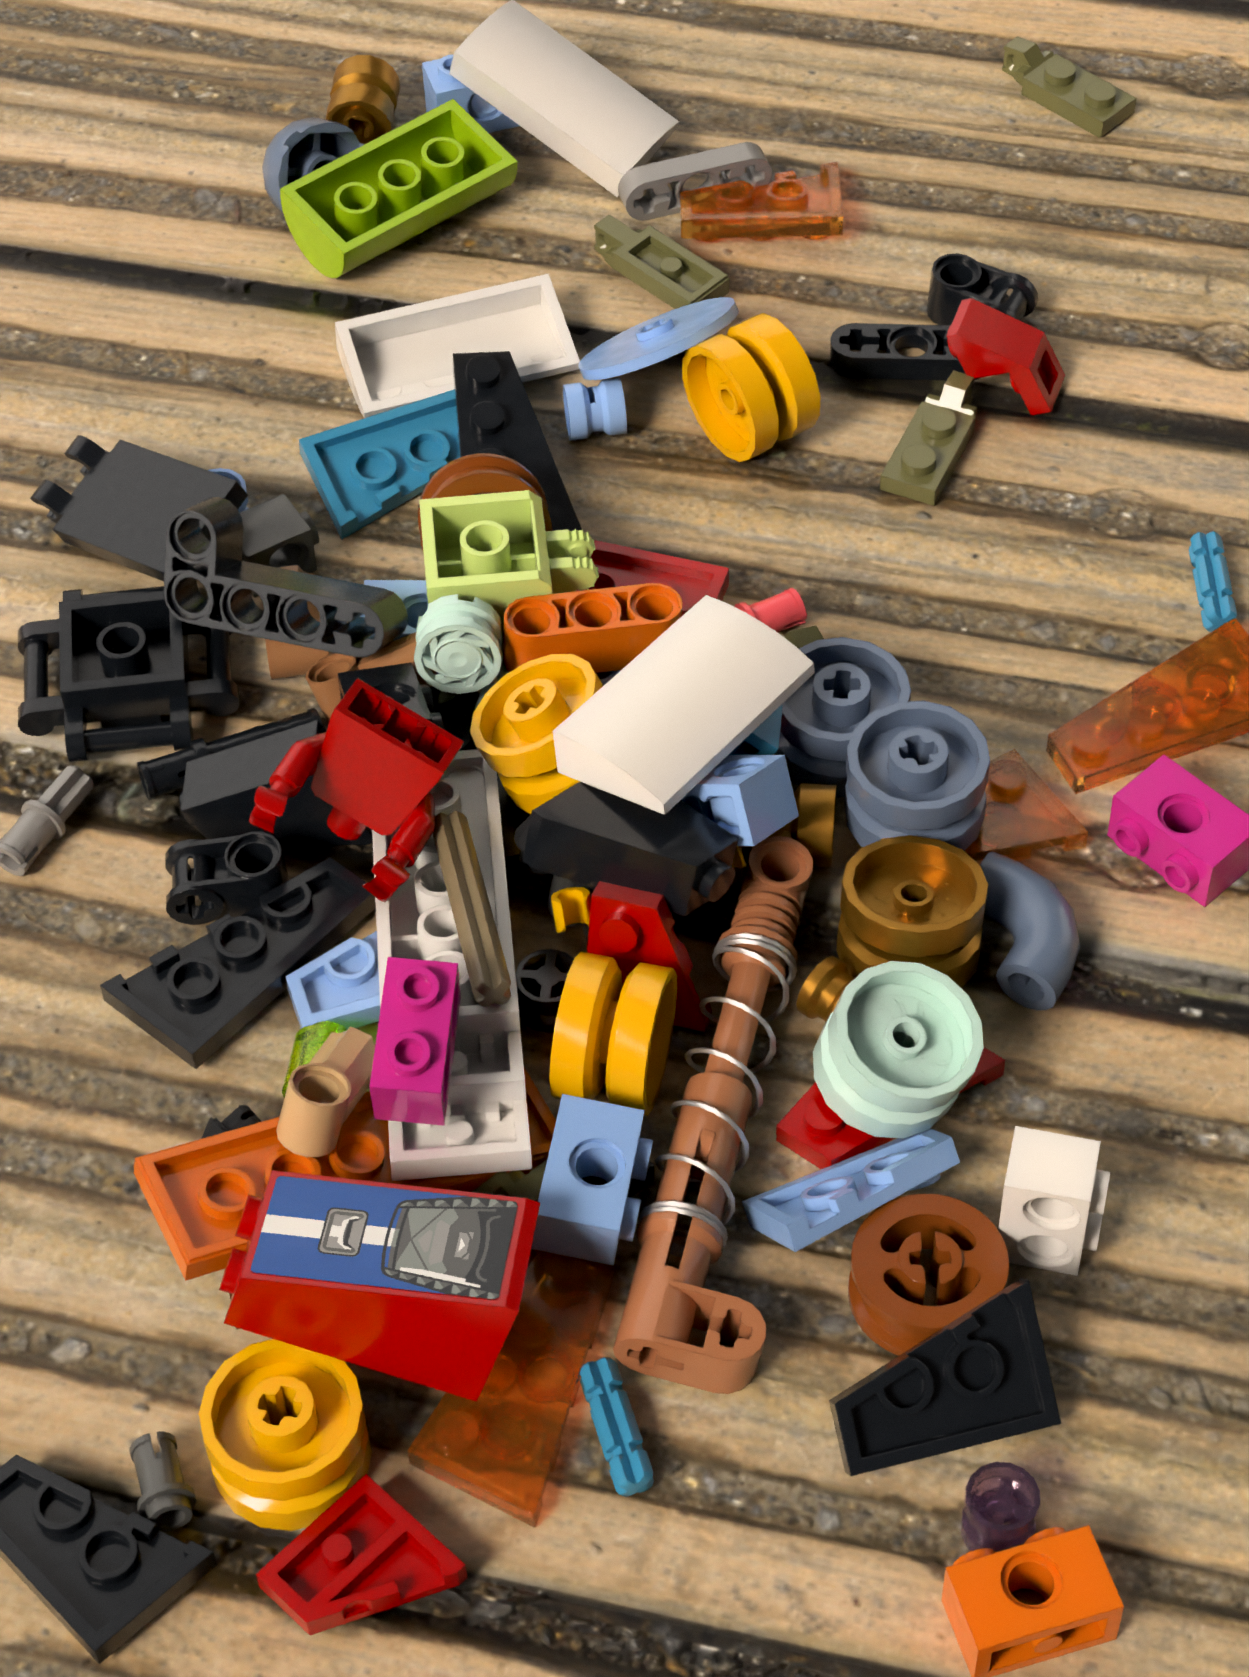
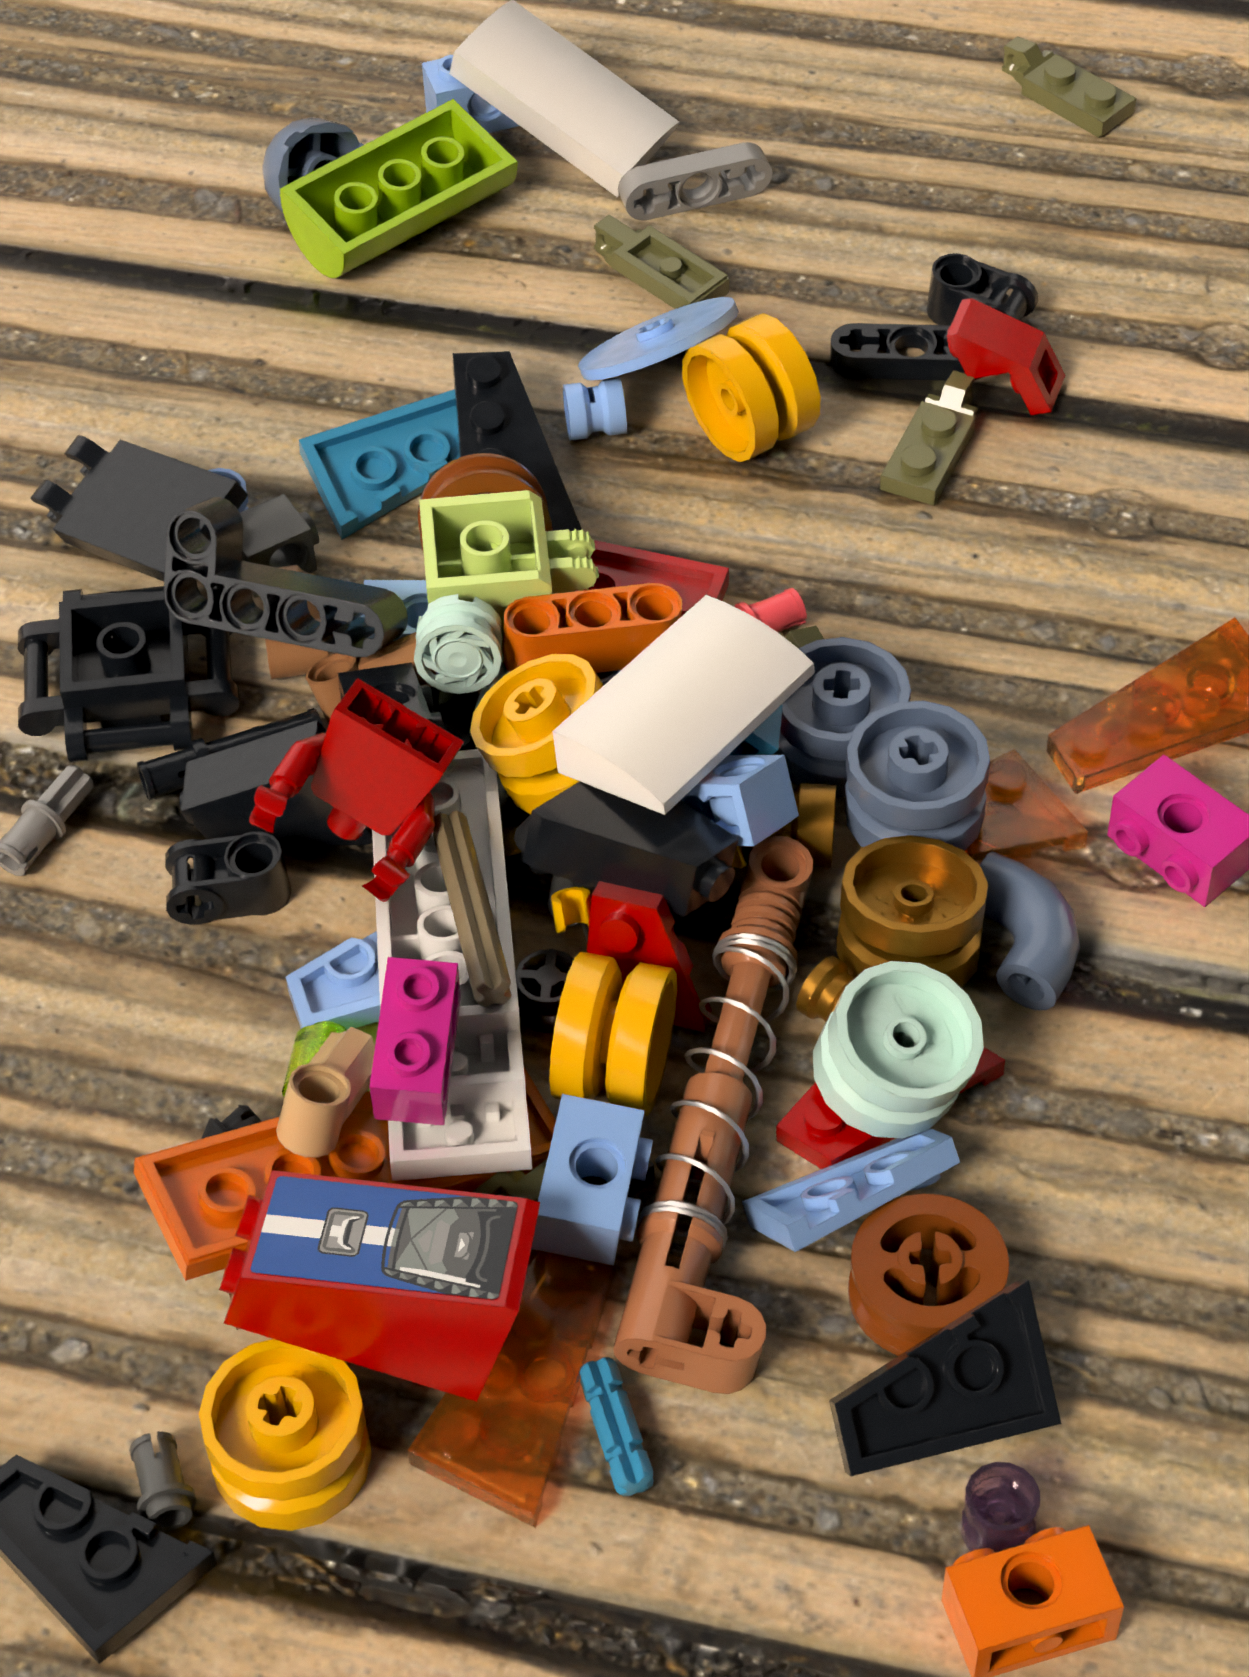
black wing [100,858,376,1069] -> none
red wing [256,1474,467,1636] -> none
pearl gold wheel [325,55,400,144] -> none
white slope [335,274,580,418] -> none
clear orange wing [680,161,843,242] -> none
white brick [998,1126,1110,1276] -> none
dark azure axle [1189,531,1237,633] -> none

